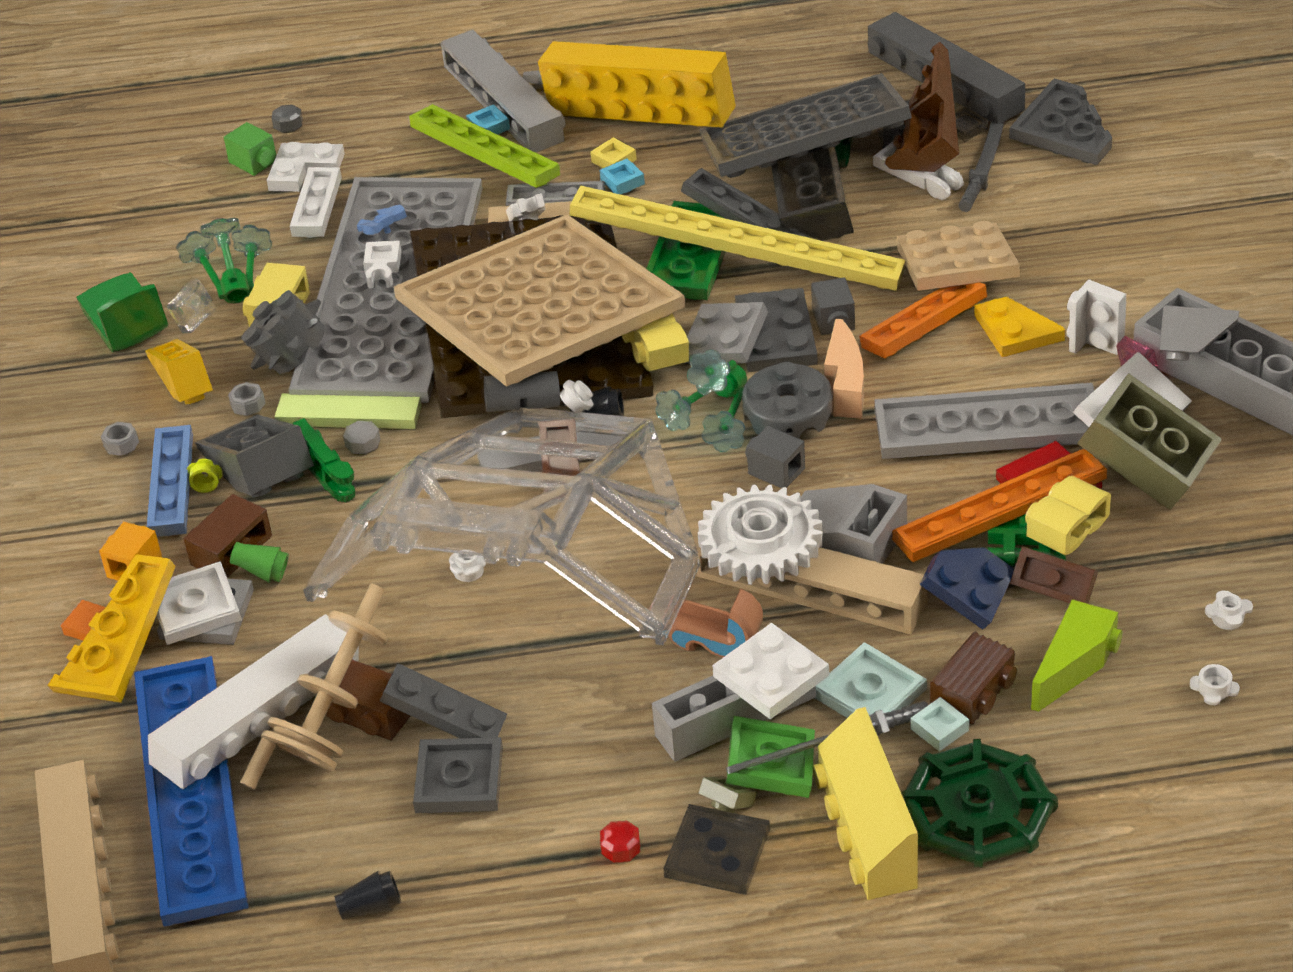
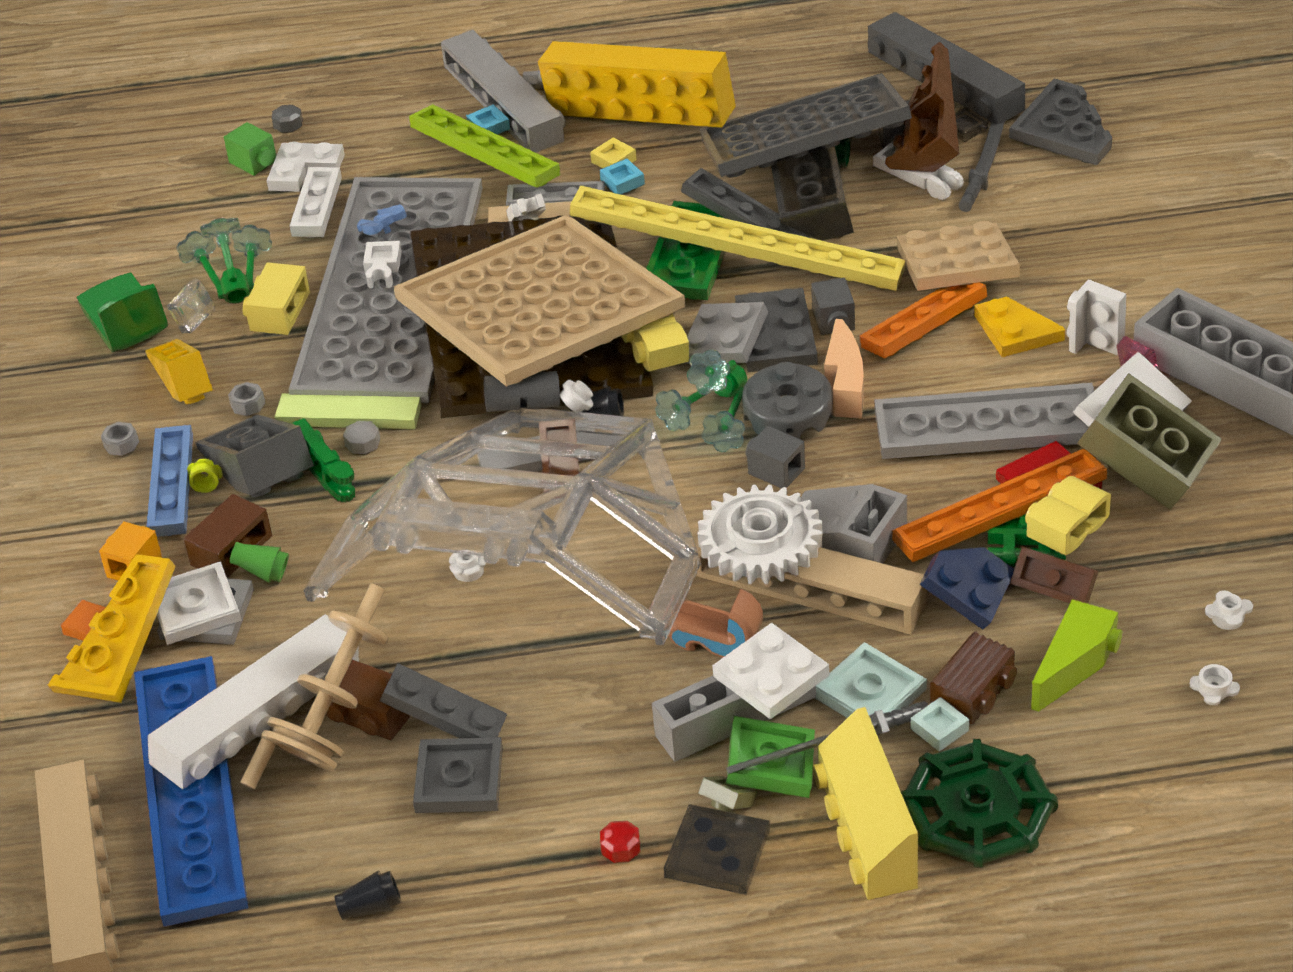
dark grey brick [241,290,325,374] -> none
light grey slope [1160,305,1239,361] -> none

